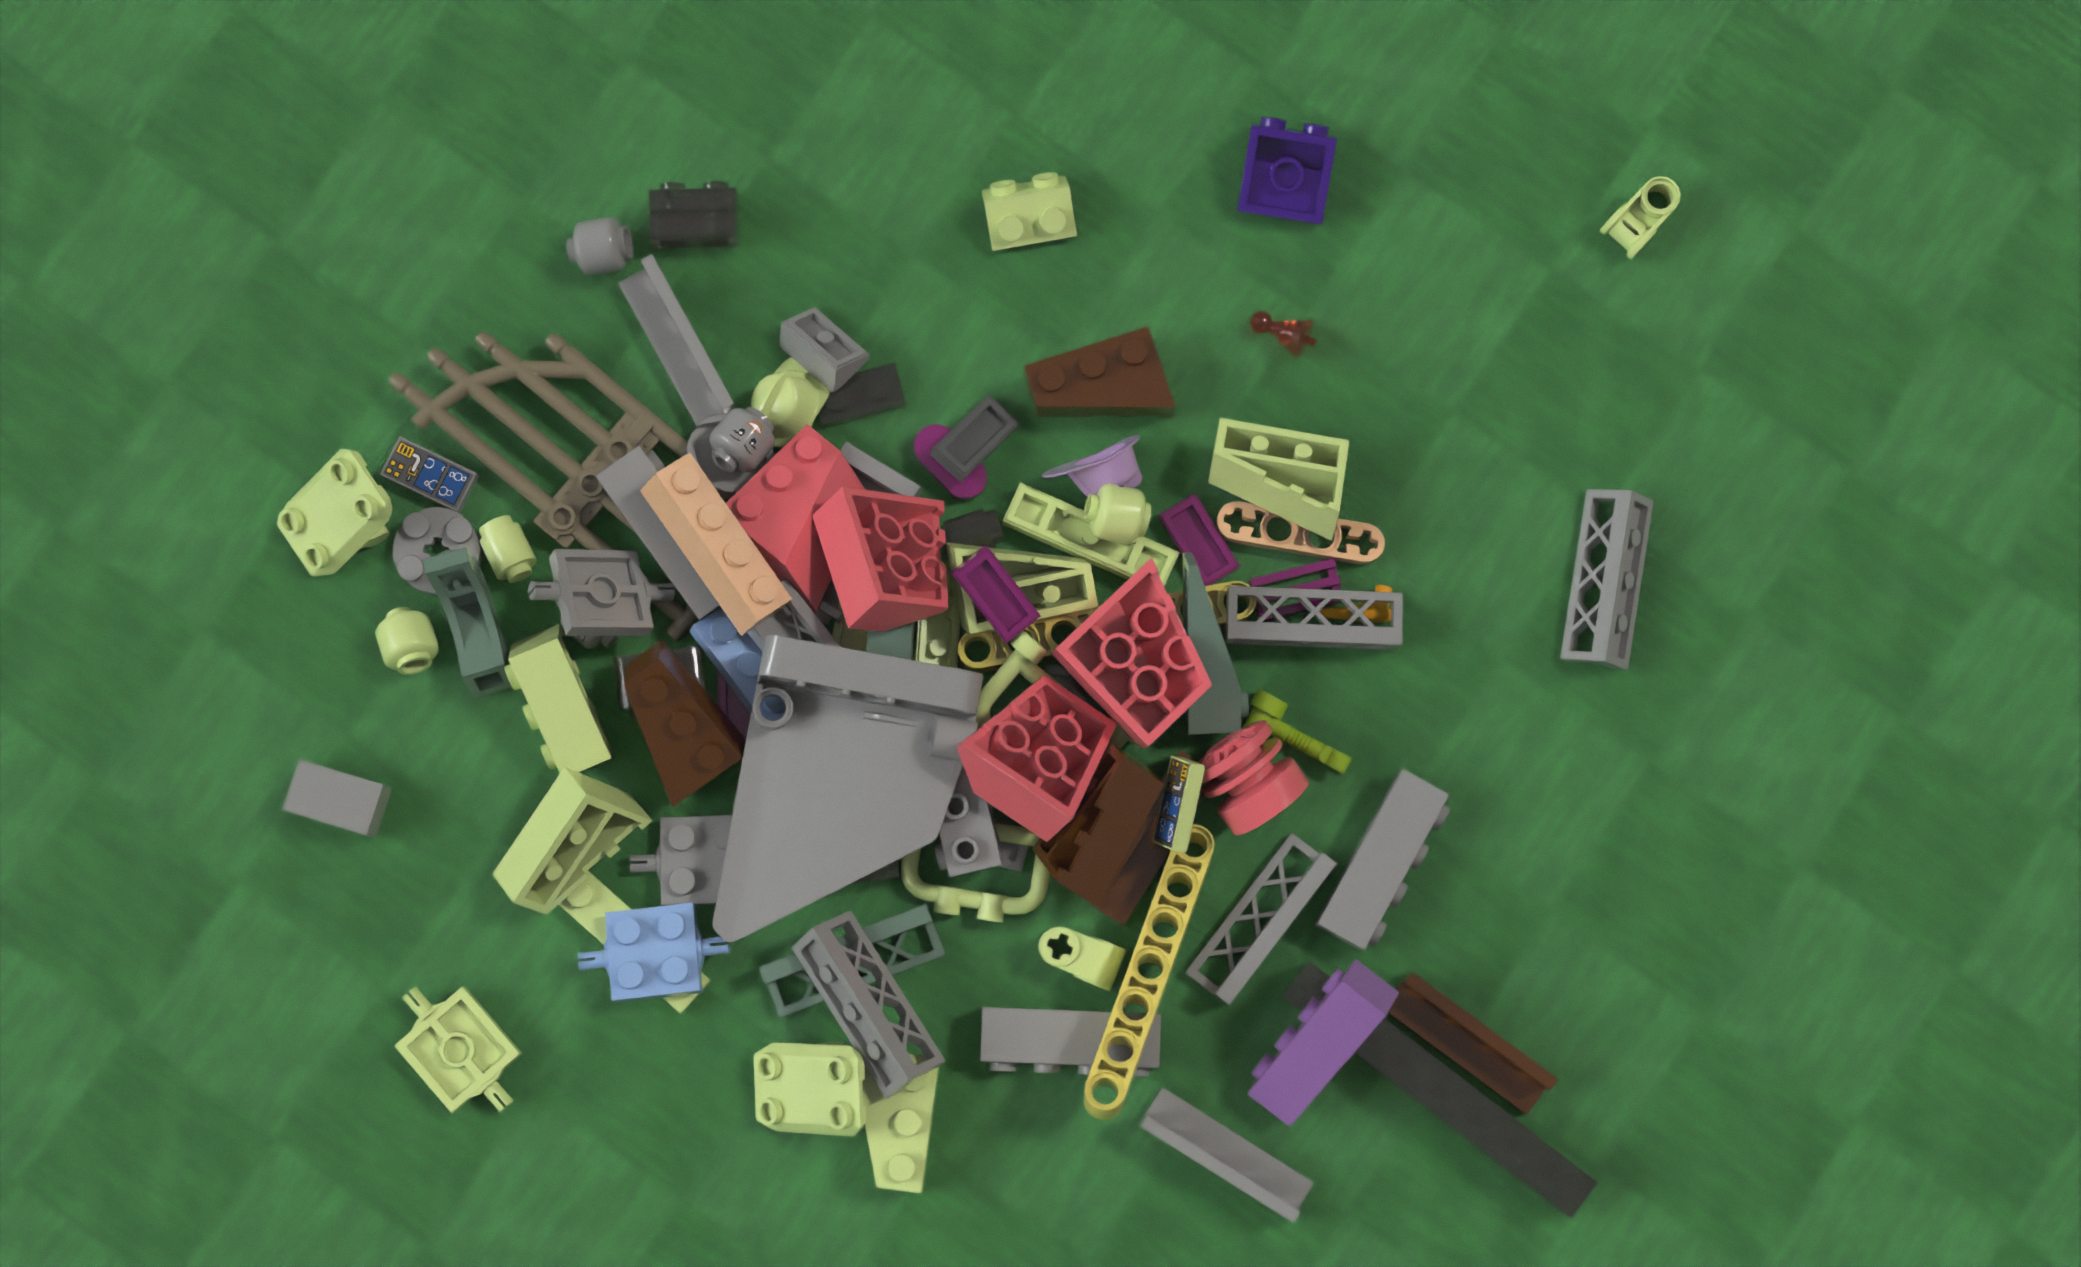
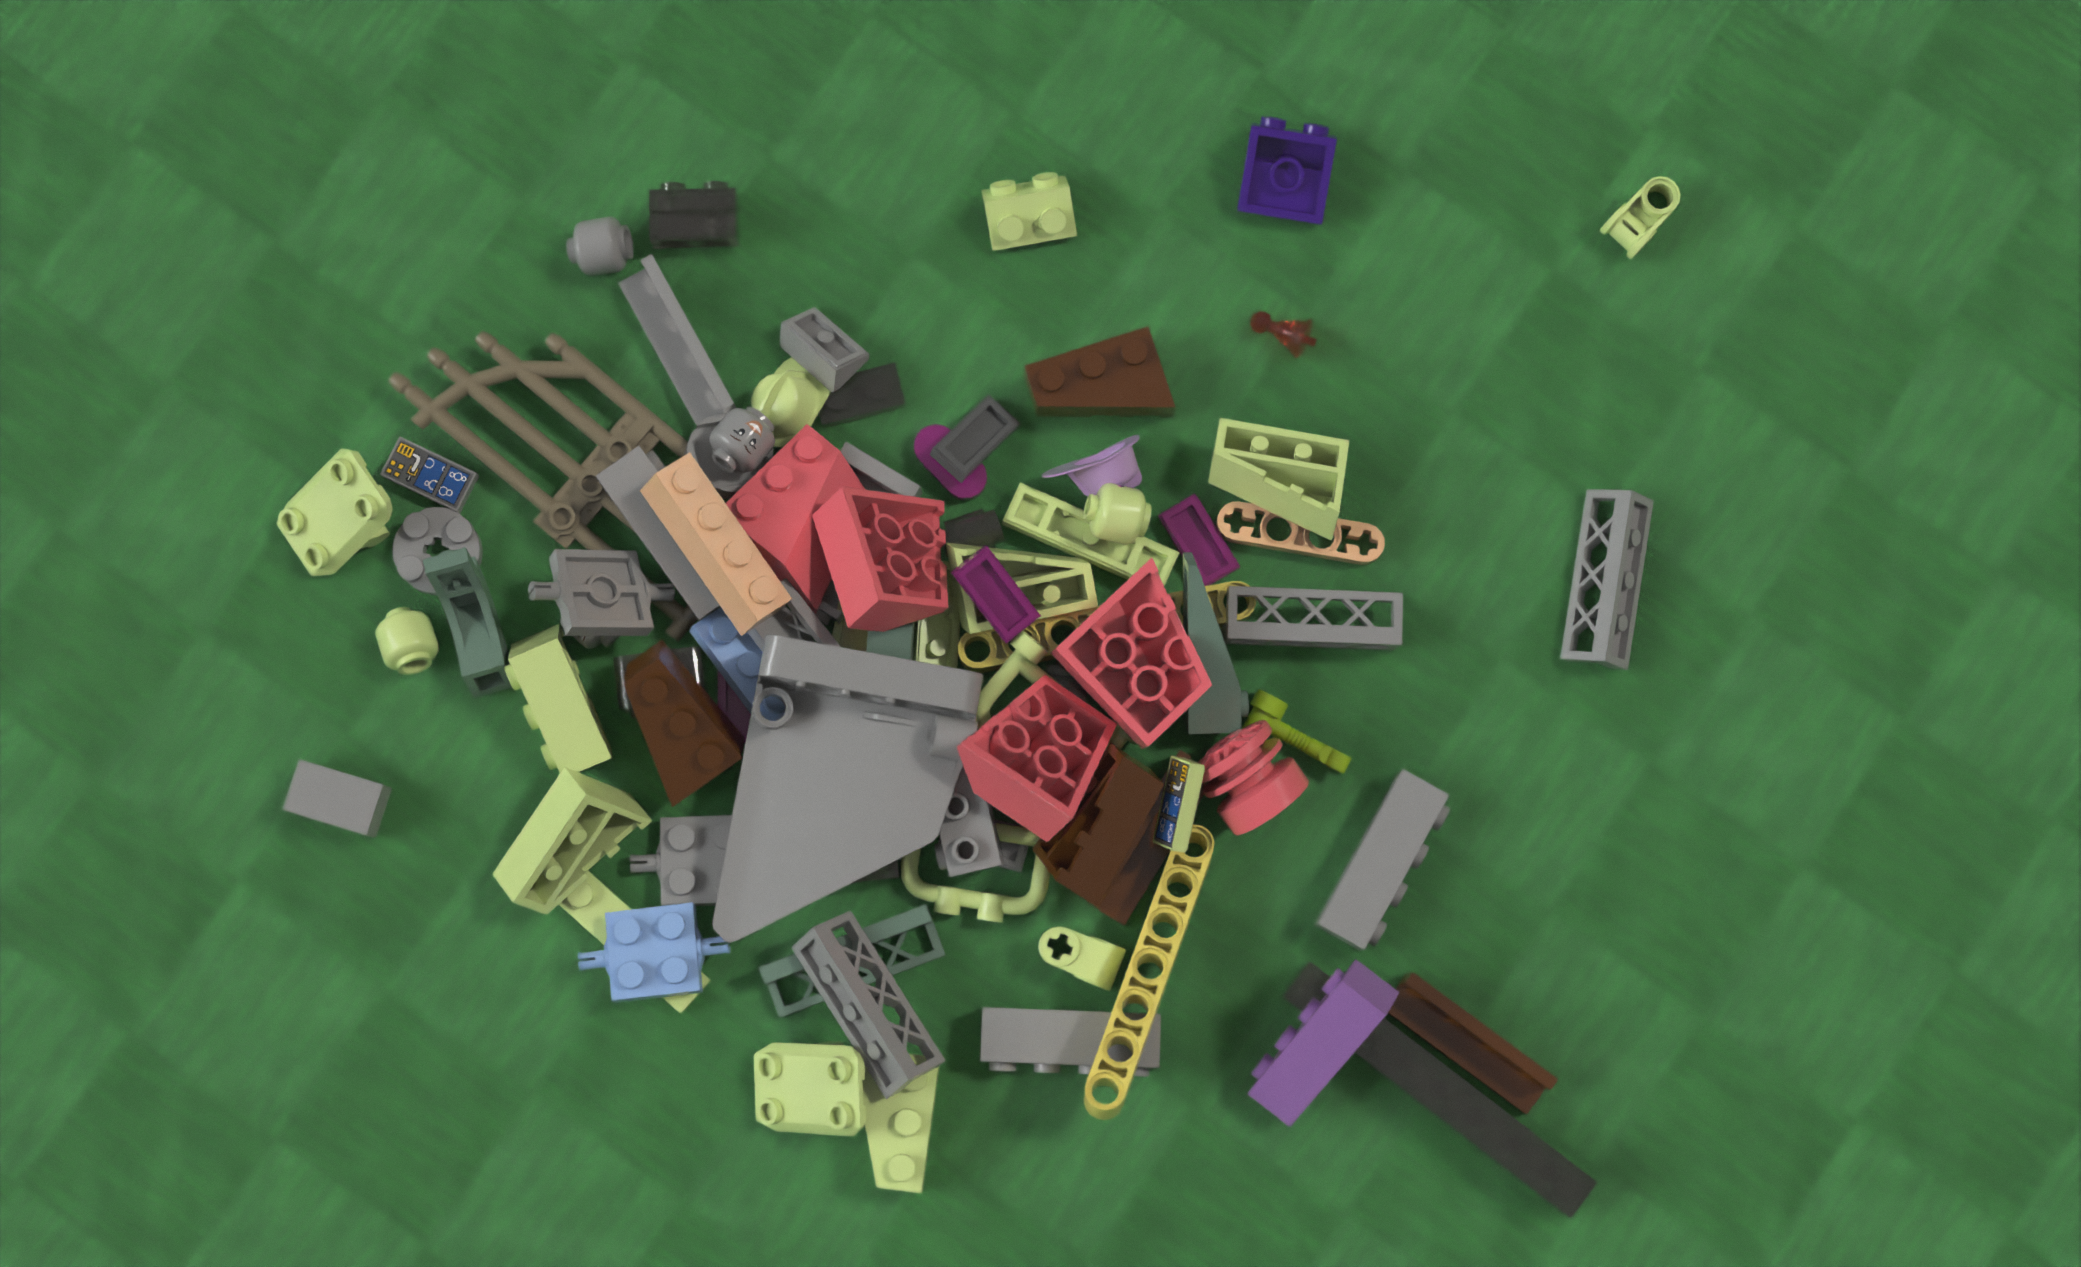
yellowish green plate [394,986,522,1113] -> none
yellowish green brick [479,515,537,583] -> none
light grey fence [1139,1087,1314,1223] -> none
light grey fence [1185,833,1337,1005] -> none
magenta tile [1249,558,1342,622] -> none
light orange bar [1319,585,1393,623] -> none

